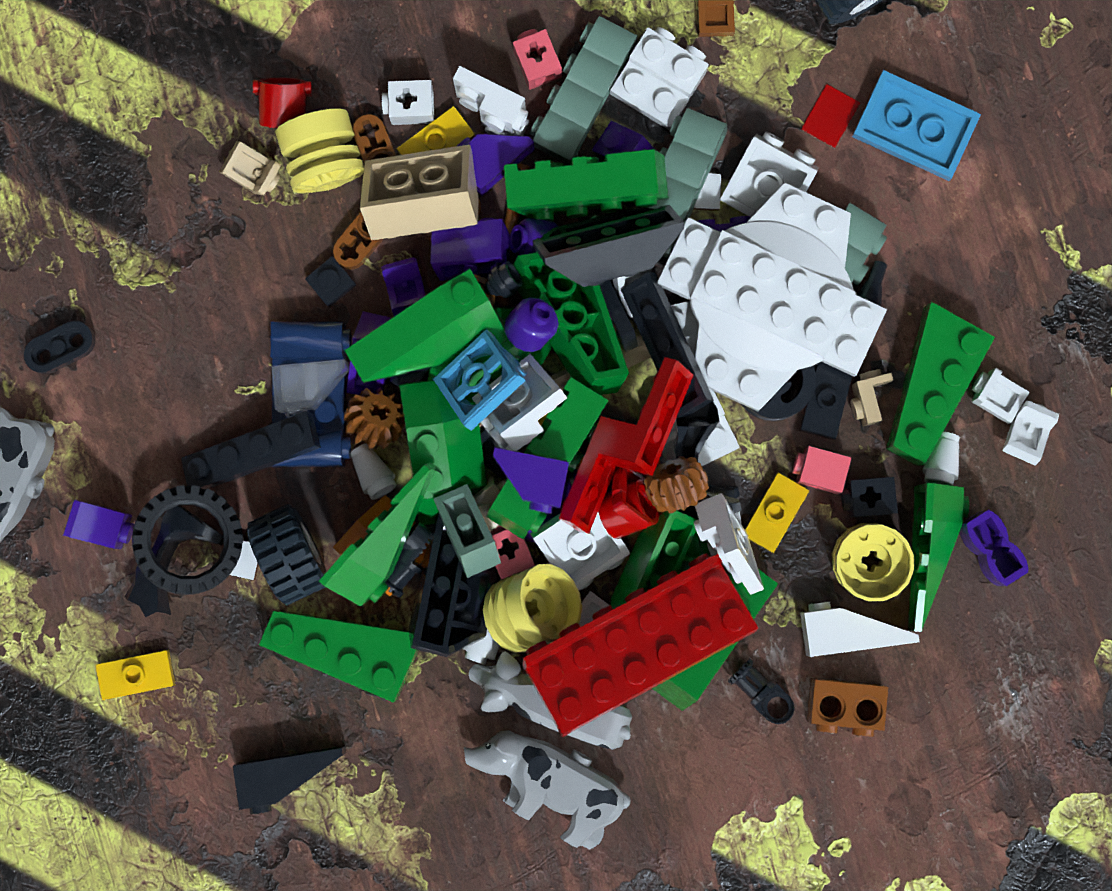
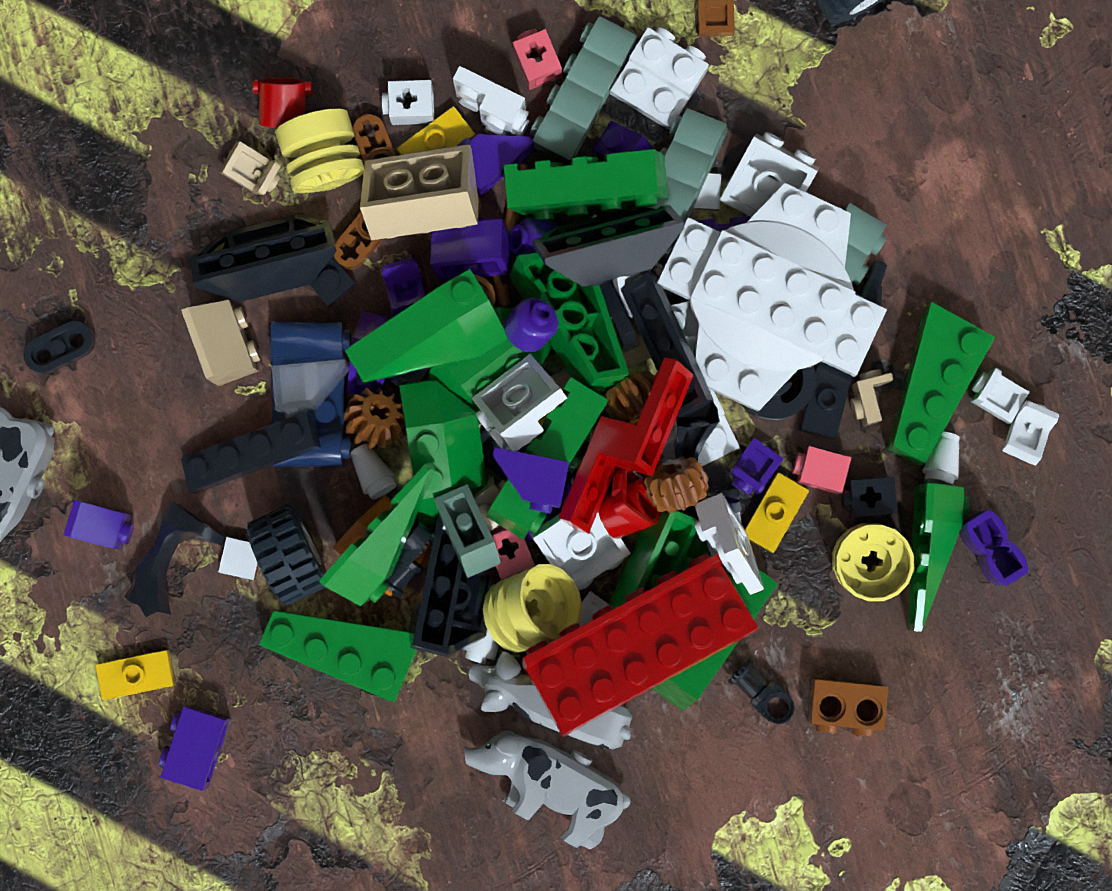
black tyre [132,485,243,595] -> none
black slope [233,745,347,814] -> none
dark azure piece [433,329,527,431] -> none
black plate [484,261,523,298] -> none
white slope [800,602,920,657] -> none
red sticker [801,84,860,148] -> none
dark azure plate [852,70,981,181] -> none
none -> dark purple brick [158,705,231,791]
none -> tan slope [181,300,261,386]
none -> black wedge [190,215,337,302]
none -> dark orange gear [604,371,654,425]
none -> dark purple bracket [728,438,784,495]

